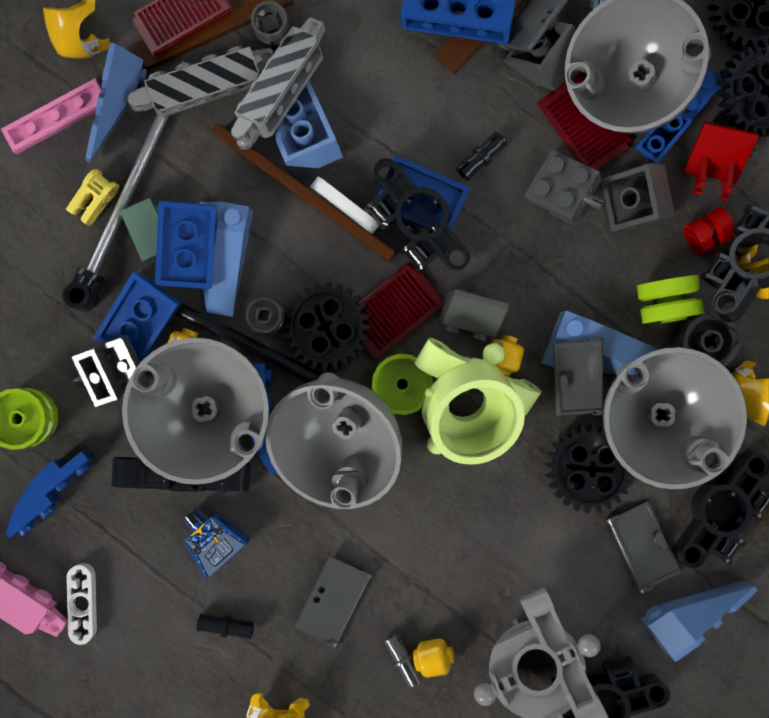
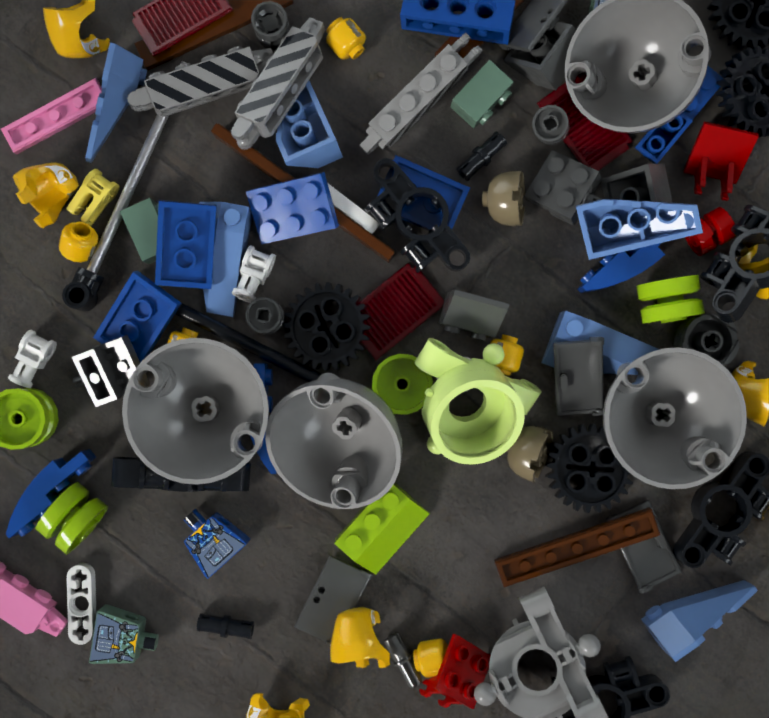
none -> white connector [8,330,57,388]
none -> yellow piece [13,162,79,228]
none -> lime wheel [35,482,108,555]
none -> yellow head [59,221,98,263]
none -> torso [89,604,159,664]
none -> white connector [232,245,276,303]
none -> plate [246,172,339,244]
none -> yellow head [326,17,366,60]
none -> yellow piece [330,607,390,668]
none -> lime slope [334,483,430,574]
none -> light grey hinge [360,33,482,155]
none -> red plate [419,634,491,709]
none -> sand green brick [450,60,514,129]
none -> dark tan cylinder [482,171,525,226]
none -> reddish brown tile [494,507,660,587]
none -> dark tan cylinder [506,425,553,483]
none -> dark grey wheel [532,105,569,145]
none -> medium blue wedge [576,199,703,260]
none -> blue slope [577,243,665,293]

